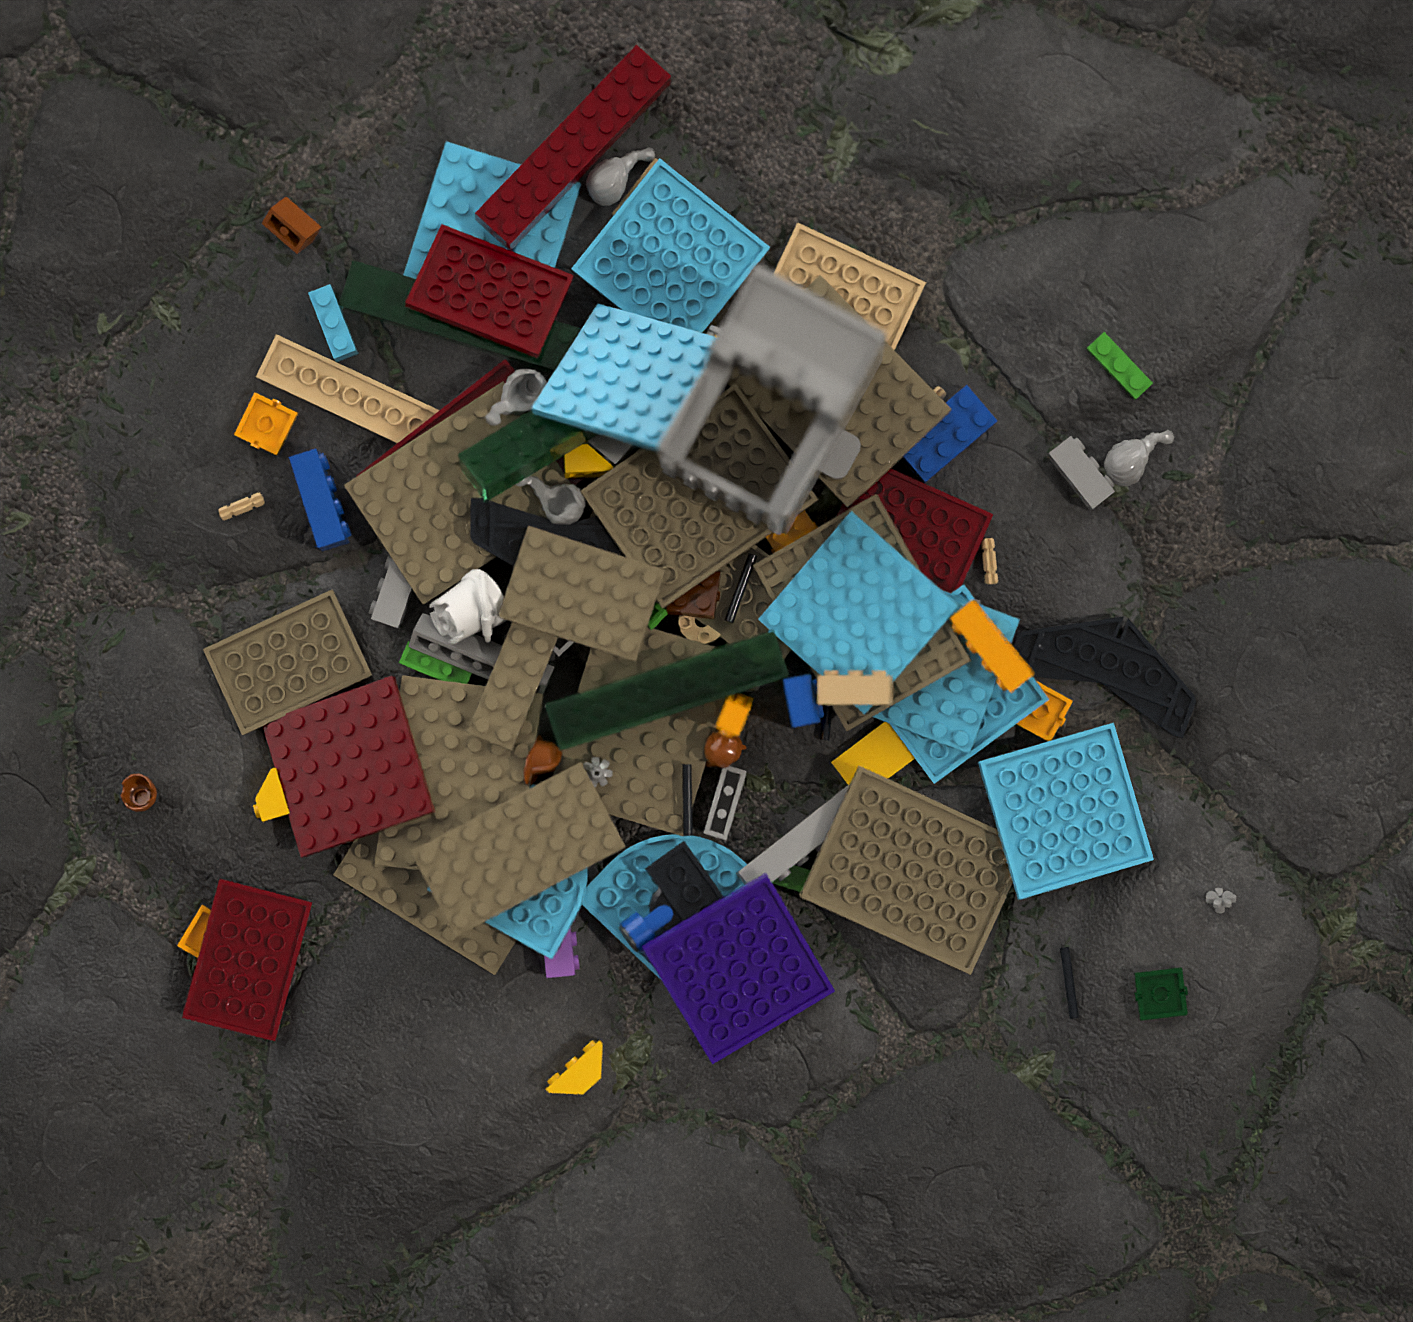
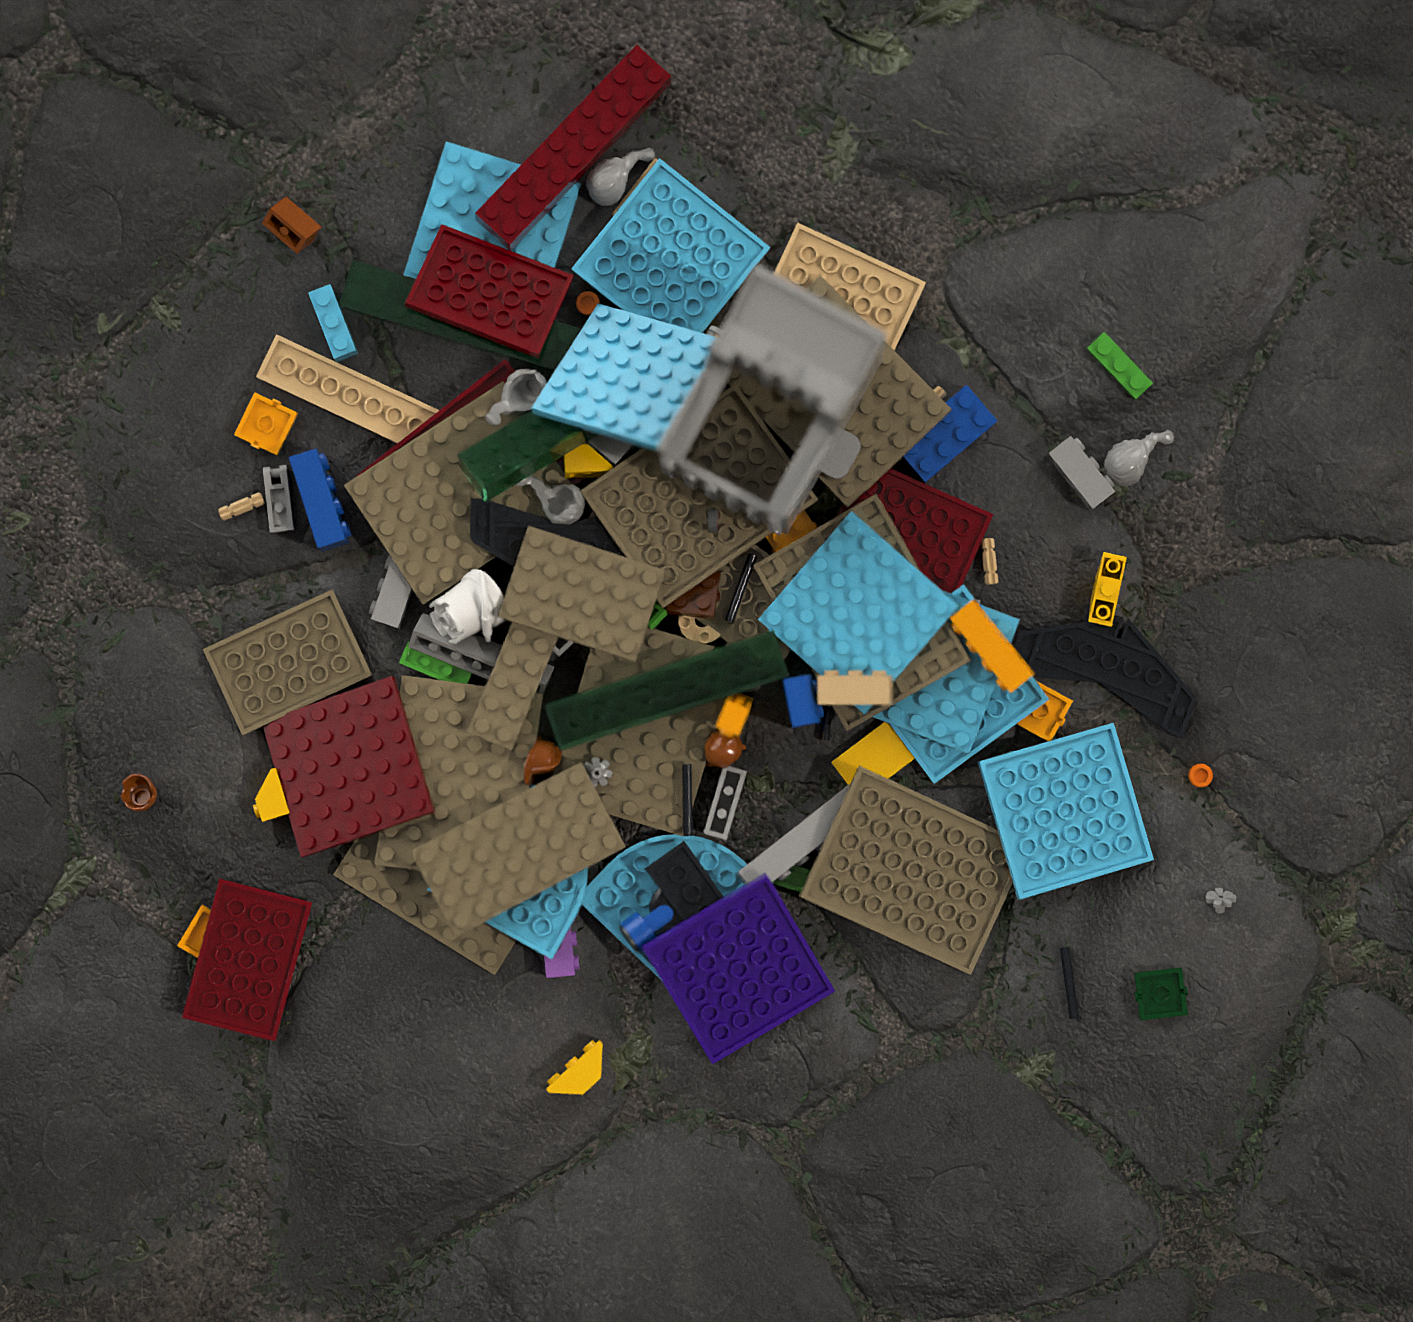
none -> light grey plate [263,465,294,533]
none -> orange tile [576,291,600,316]
none -> dark grey tile [707,509,718,533]
none -> yellow slope [1088,552,1127,627]
none -> orange tile [1188,764,1213,787]

